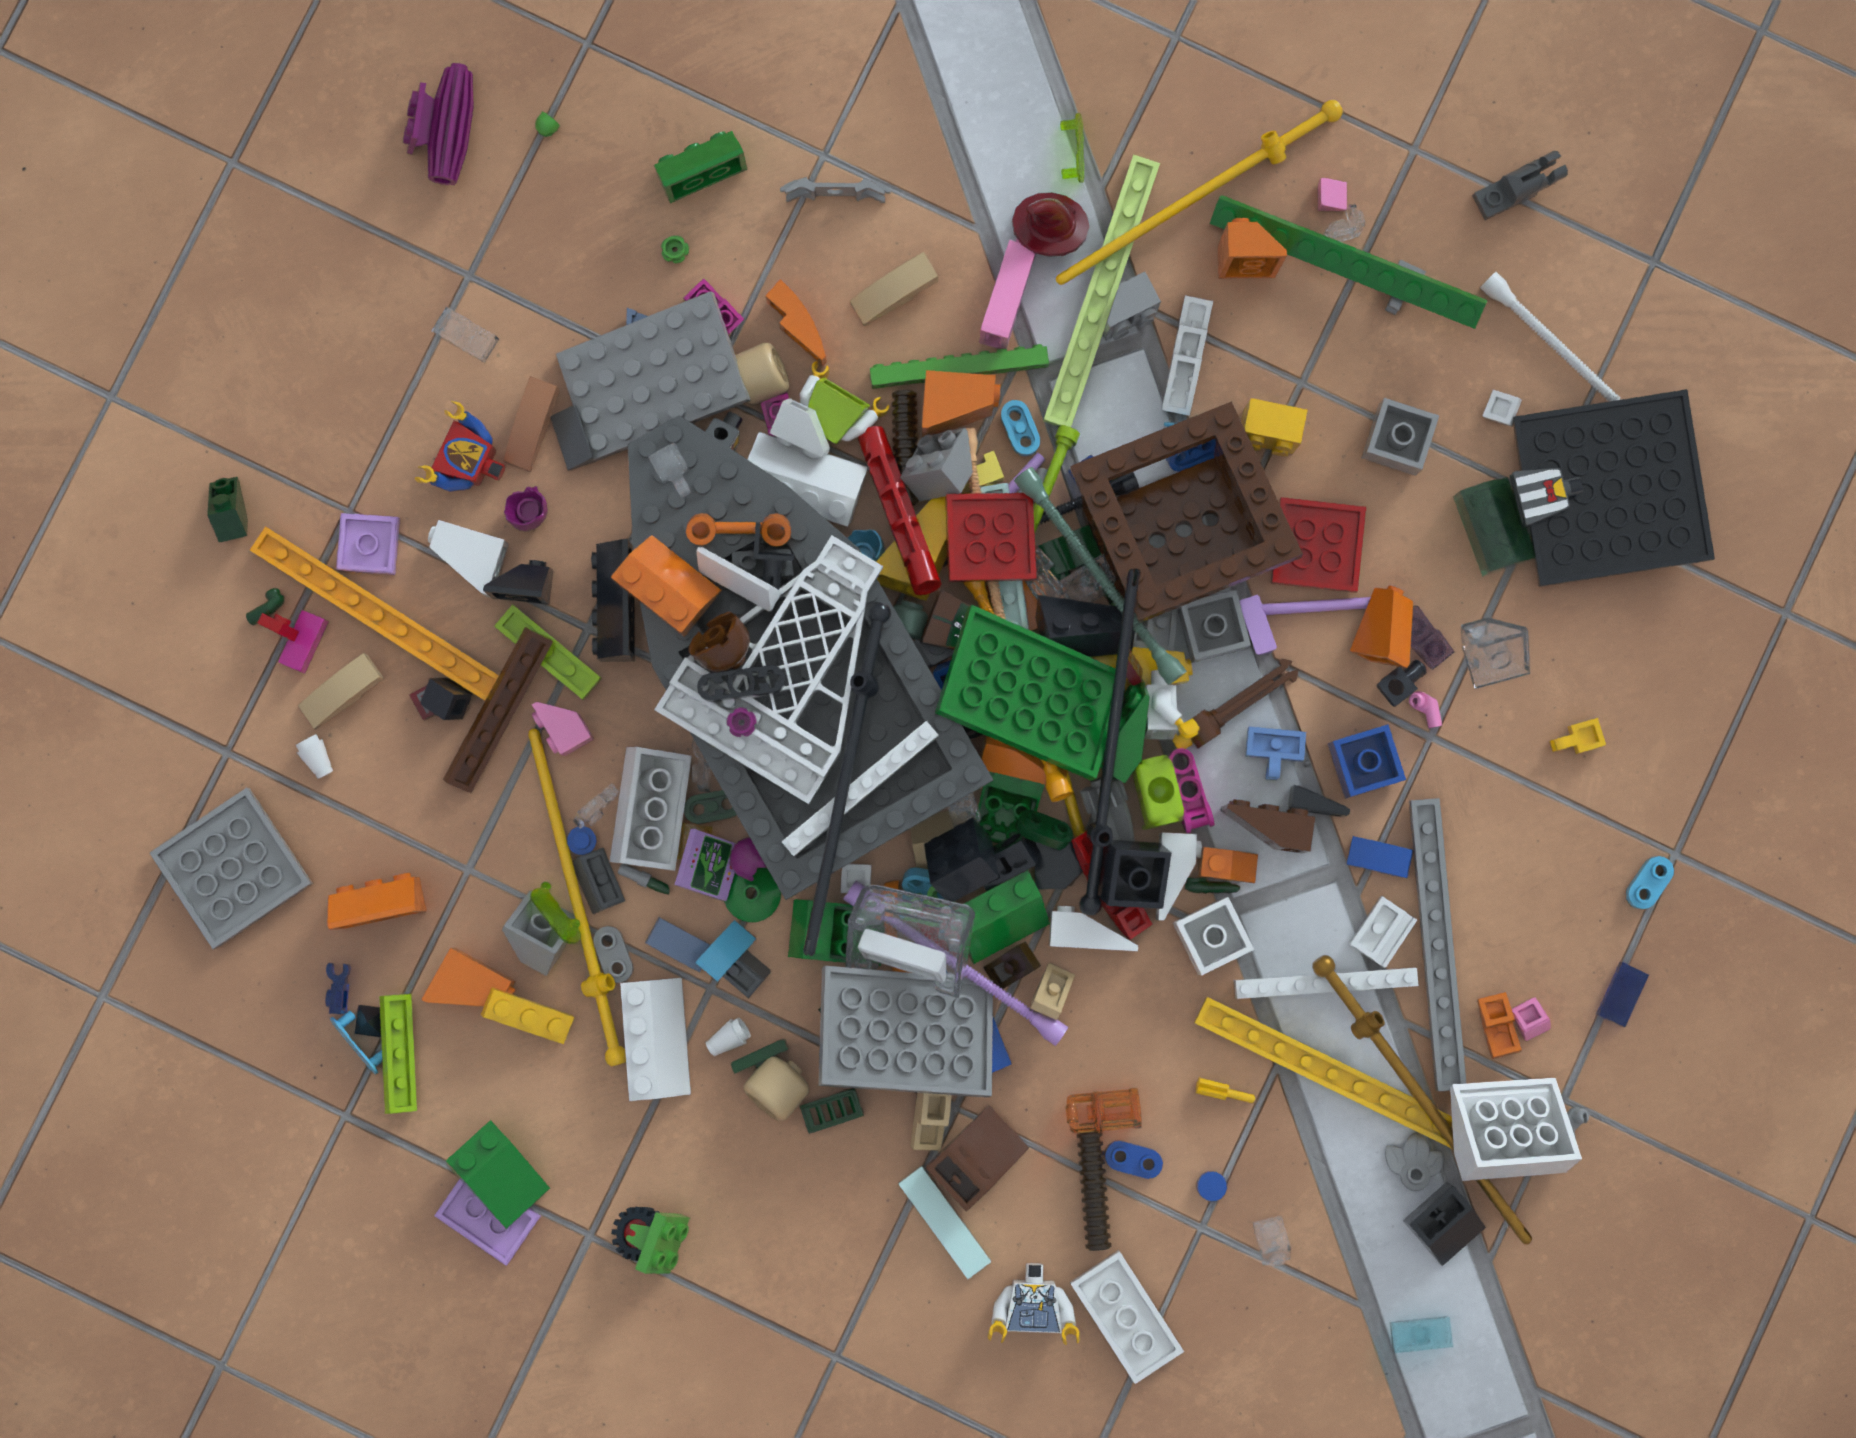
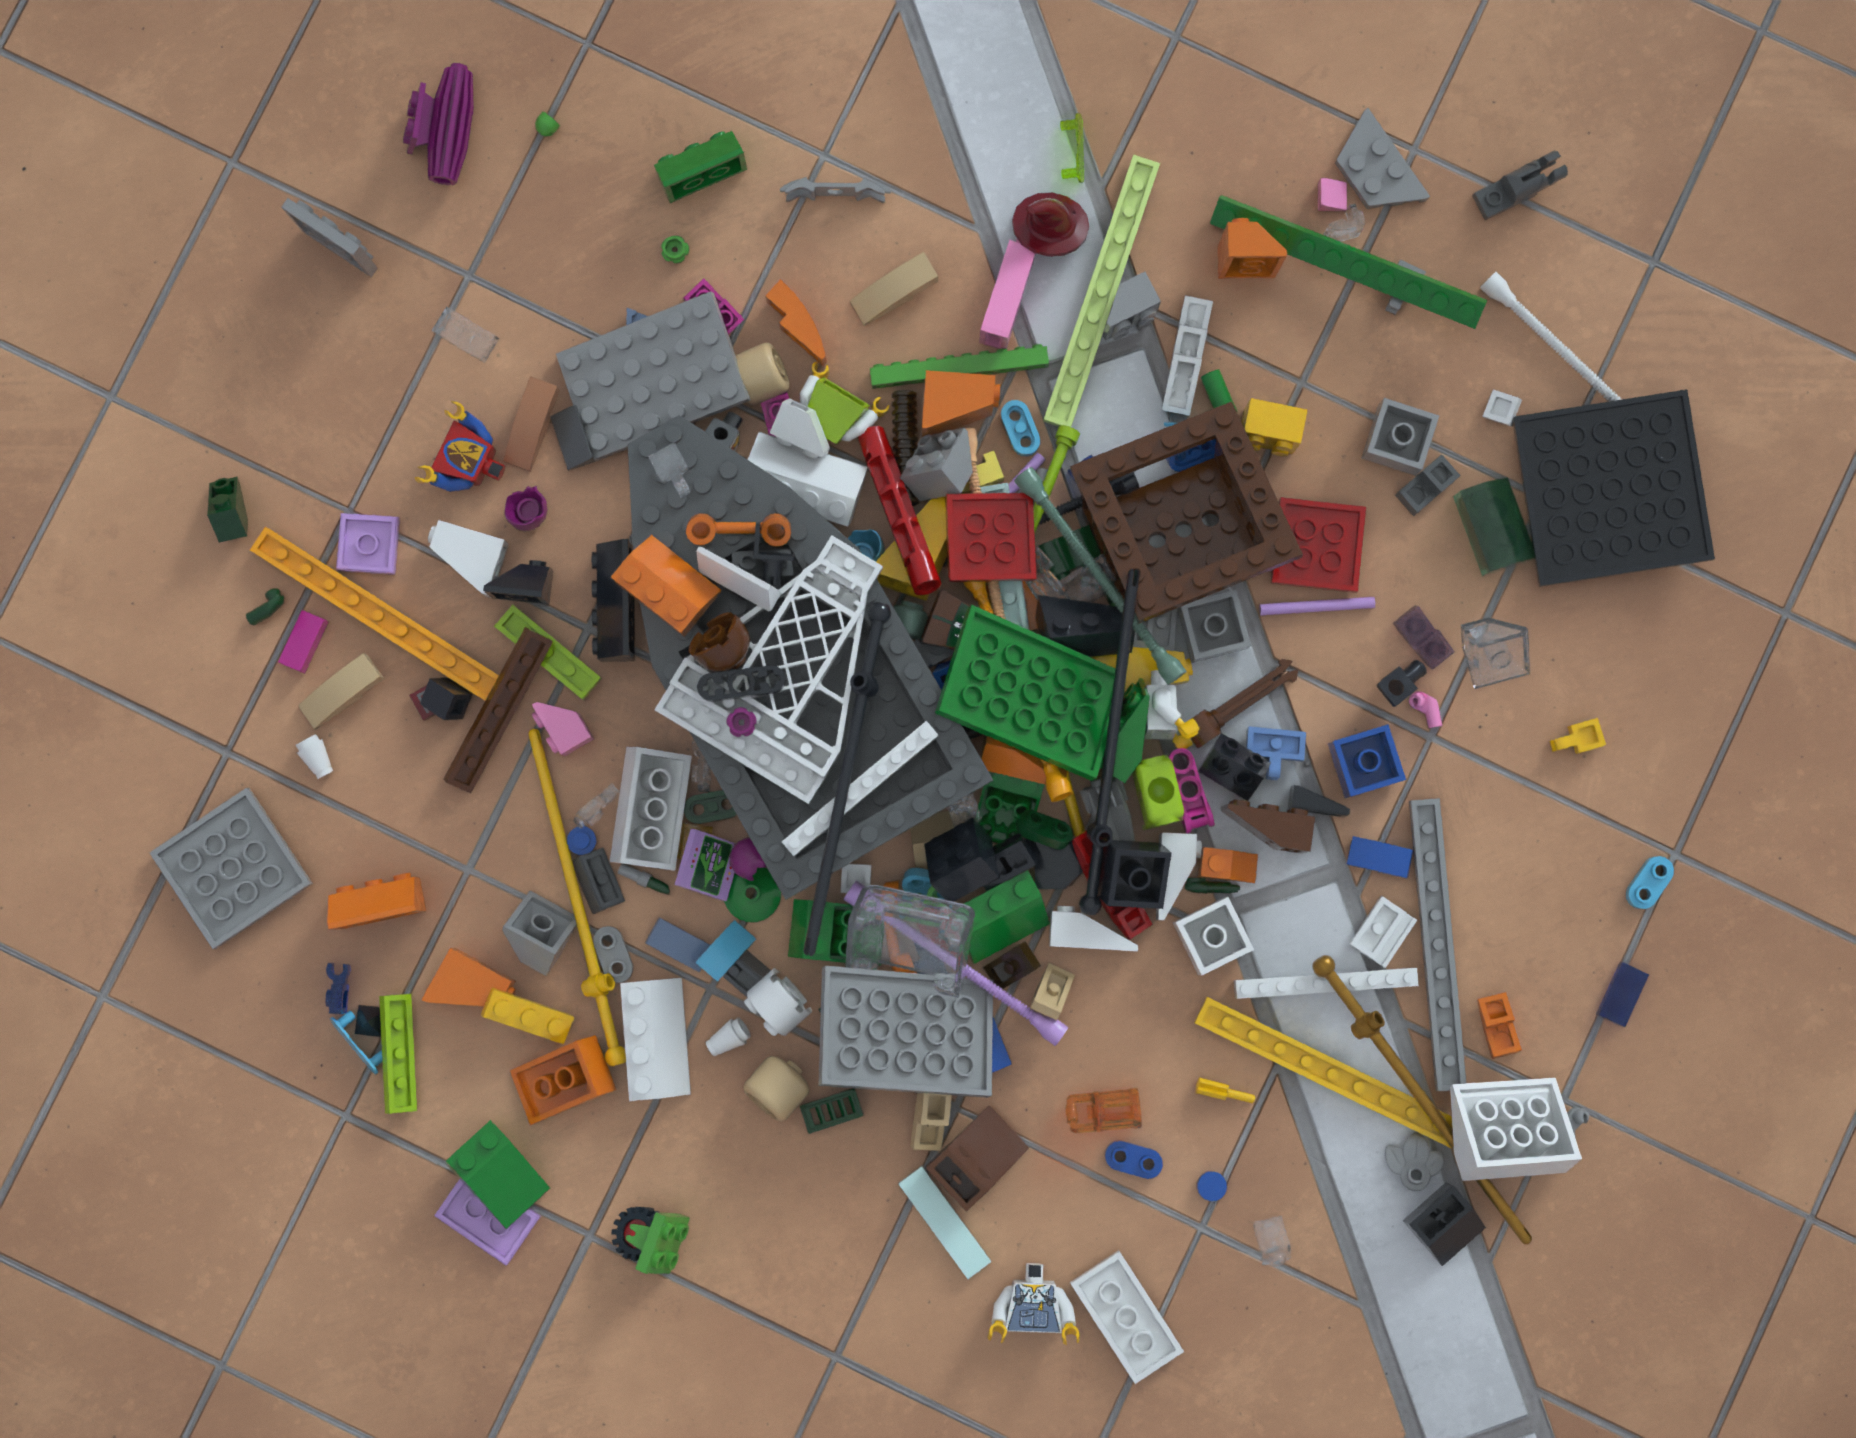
red plate [257,613,299,642] -> none
clear neon green piece [530,882,581,944] -> none
dark green plate [730,1039,789,1074] -> none
white slope [857,929,946,982] -> none
yellow bar [1055,100,1343,285] -> none
dark brown piece [1076,1130,1112,1251] -> none
dark red tile [1126,650,1143,686] -> none
lavender slope [1240,595,1277,655] -> none
orange slope [1350,586,1413,668] -> none
clear light blue plate [1390,1316,1453,1353] -> none
torso [1510,468,1583,528] -> none
bright pink slope [1512,997,1551,1041] -> none
none -> light grey plate [281,198,378,277]
none -> orange slope [510,1035,617,1125]
none -> white brick [744,968,812,1036]
none -> black brick [1198,733,1271,801]
none -> green cylinder [1201,369,1237,412]
none -> light grey wing [1335,108,1430,209]
none -> dark grey slope [1395,454,1461,516]

